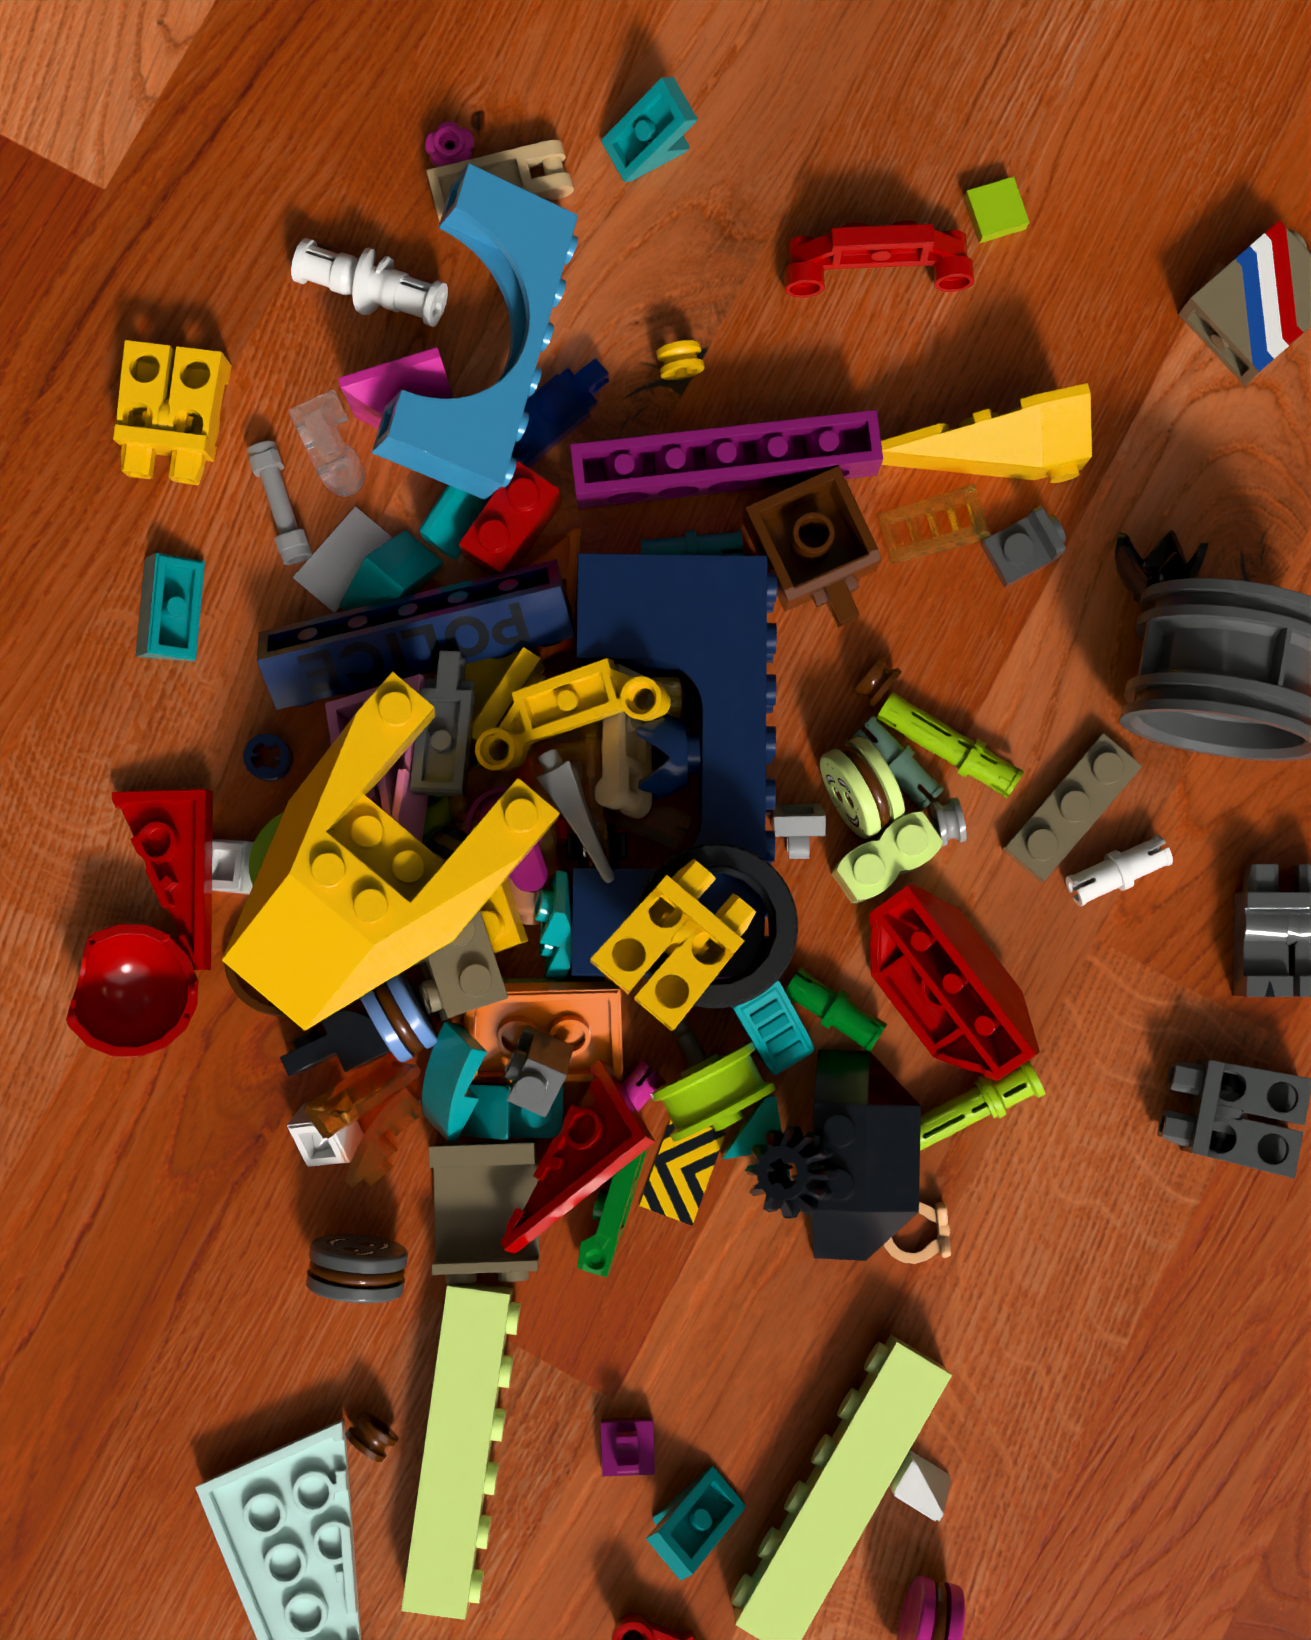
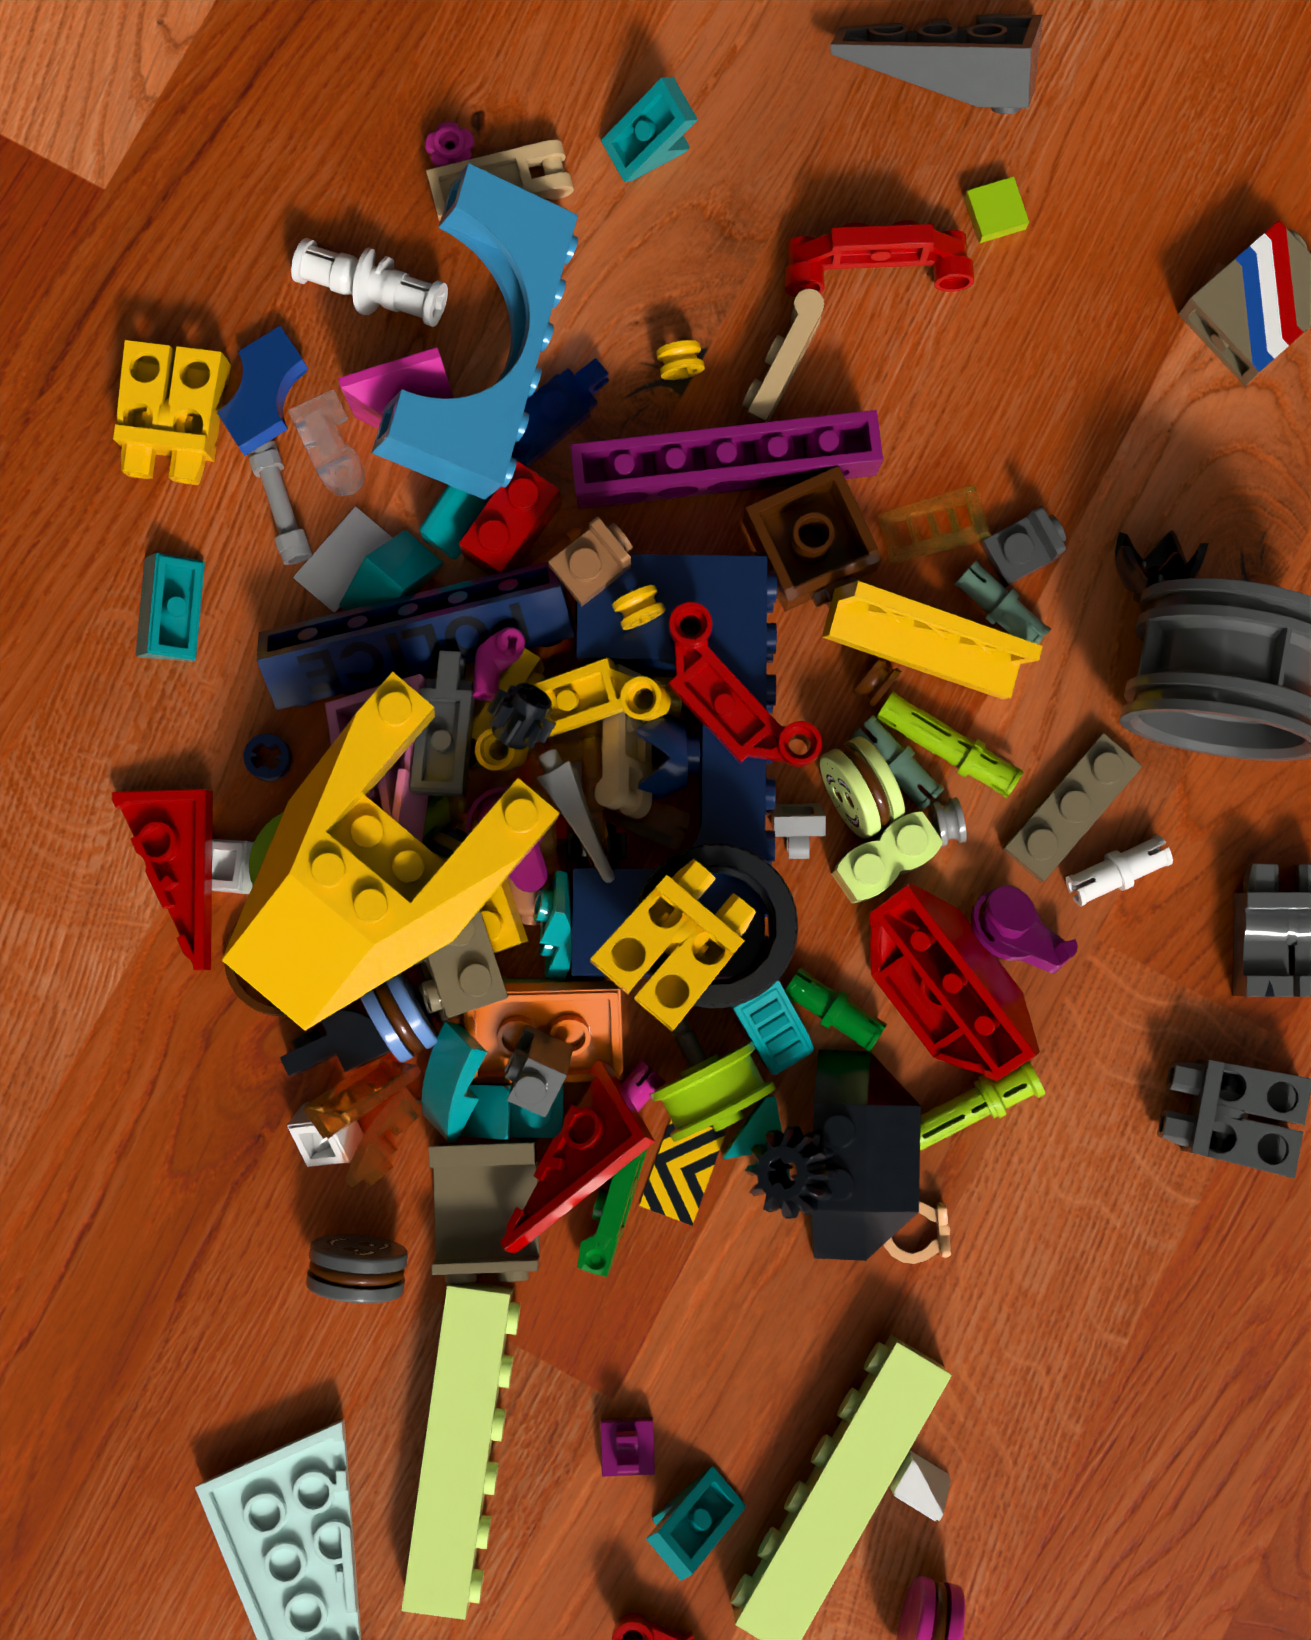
red cylinder [66,924,199,1057] -> none
reddish brown bush [345,1411,399,1463] -> none
teal pin [641,530,744,556] -> none
yellow wedge [881,383,1092,483] -> none
none -> blue tile [217,326,308,456]
none -> dark pink arm [472,627,525,701]
none -> black gear [487,683,556,750]
none -> medium nougat bracket [548,516,633,607]
none -> yellow bush [612,585,666,630]
none -> red plate [669,602,822,767]
none -> tan plate [742,289,824,424]
none -> yellow fence [822,581,1043,699]
none -> dark grey wedge [830,14,1043,114]
none -> sand green pin [954,560,1051,644]
none -> magenta piece [970,886,1078,973]

